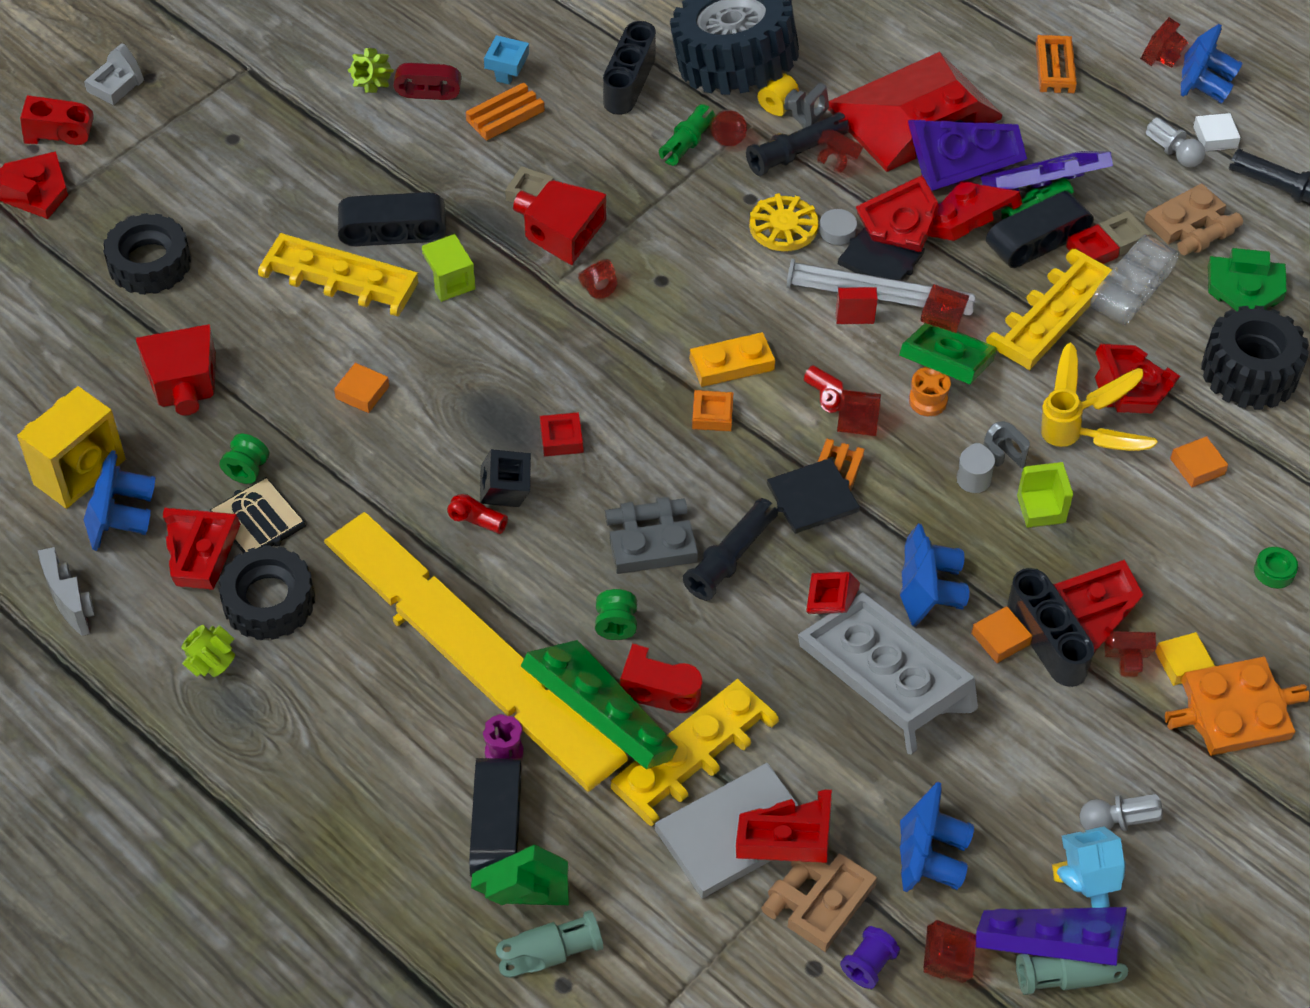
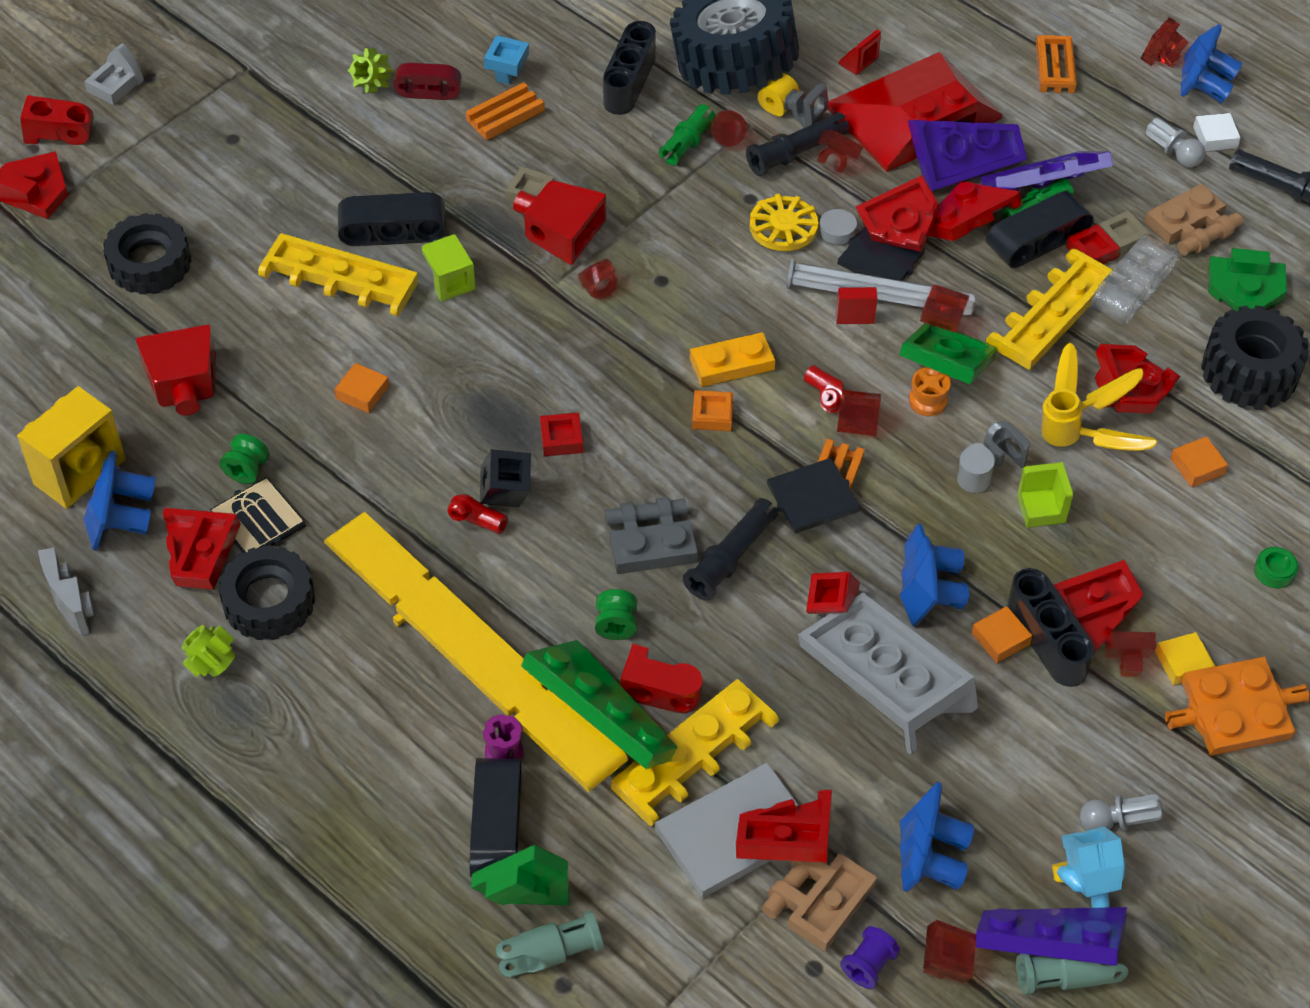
none -> red slope [838,29,881,75]

